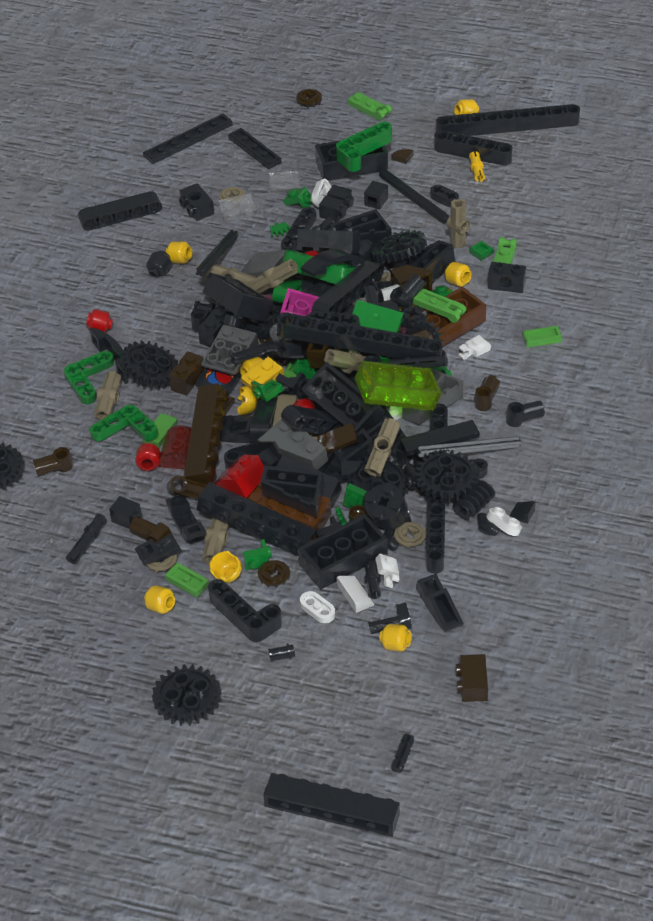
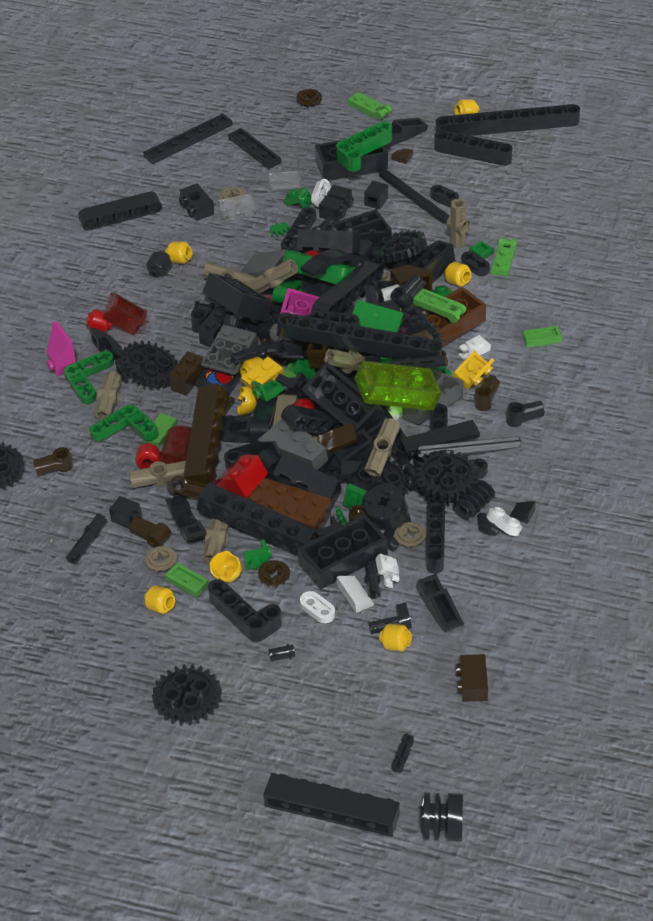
black slope [134,533,182,564] -> none
black axle [196,229,238,277] -> none
black wedge [261,465,325,518] -> none
yellow pin [469,152,485,182] -> none
black brick [488,262,526,293] -> none
none -> dark pink slope [46,321,76,376]
none -> clear red slope [103,292,147,335]
none -> dark tan piece [129,461,186,488]
none -> black slope [385,117,428,146]
none -> black wheel [420,792,463,842]
none -> yellow bracket [452,350,495,390]
none -> black beam [461,251,490,276]

